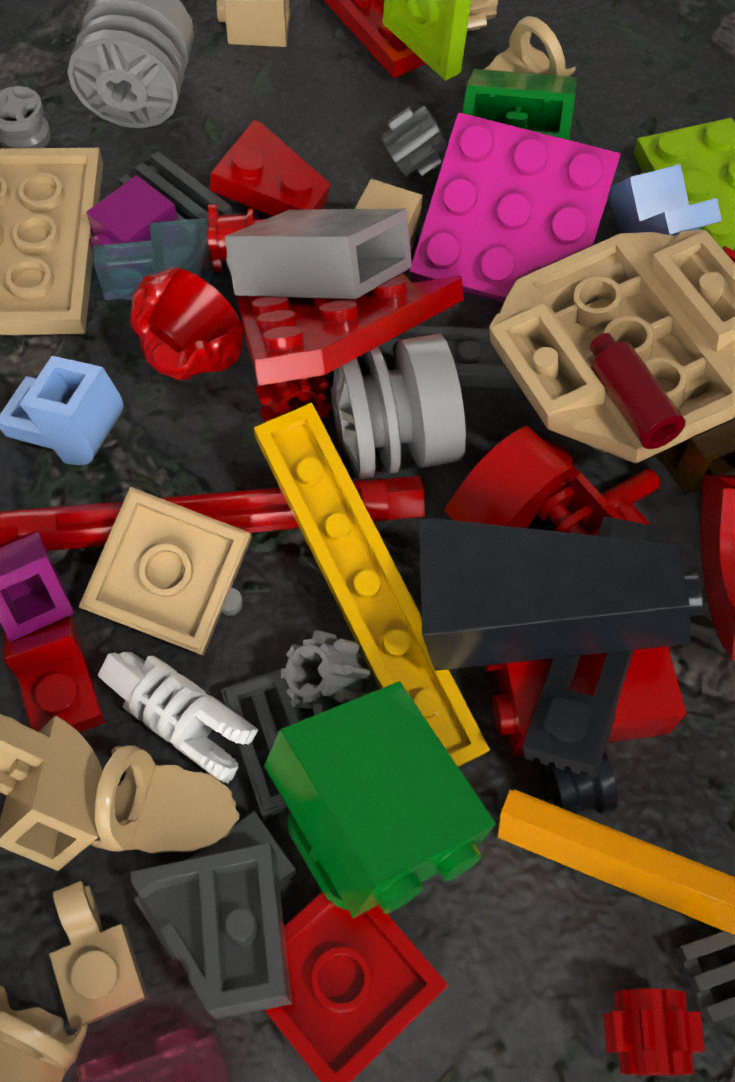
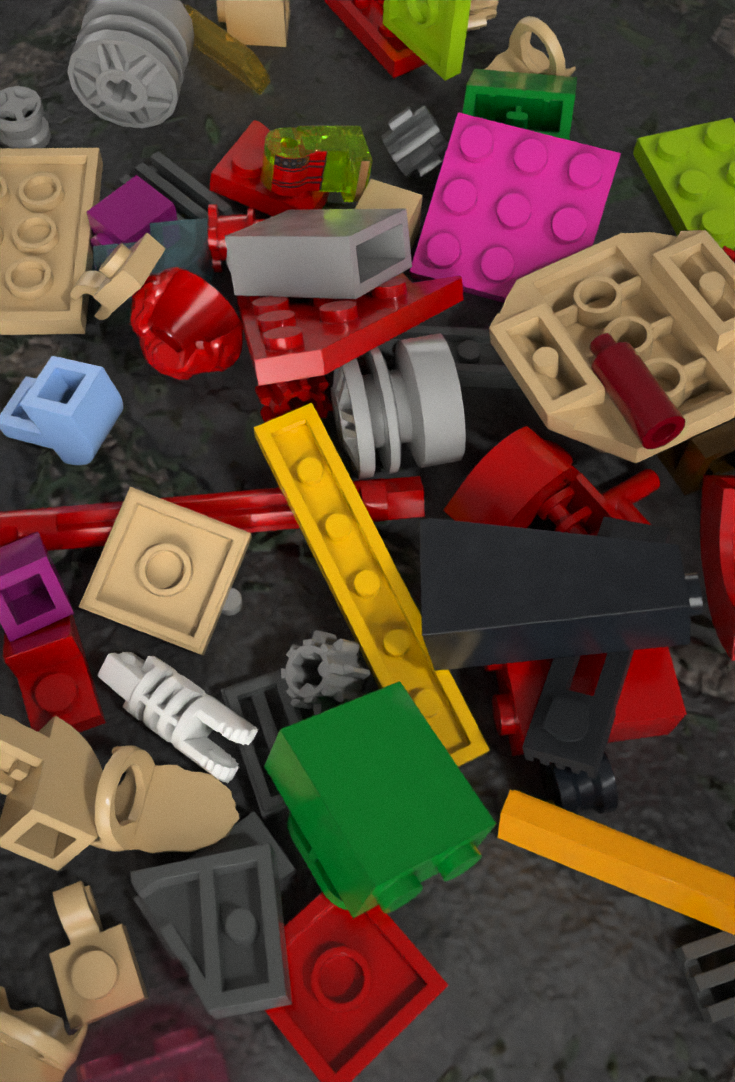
red gear [603,988,705,1076] -> none
light blue brick [609,164,722,236] -> none
none -> tan plate [70,233,166,320]
none -> clear yellow tile [183,3,271,95]
none -> clear neon green leg [261,126,373,202]

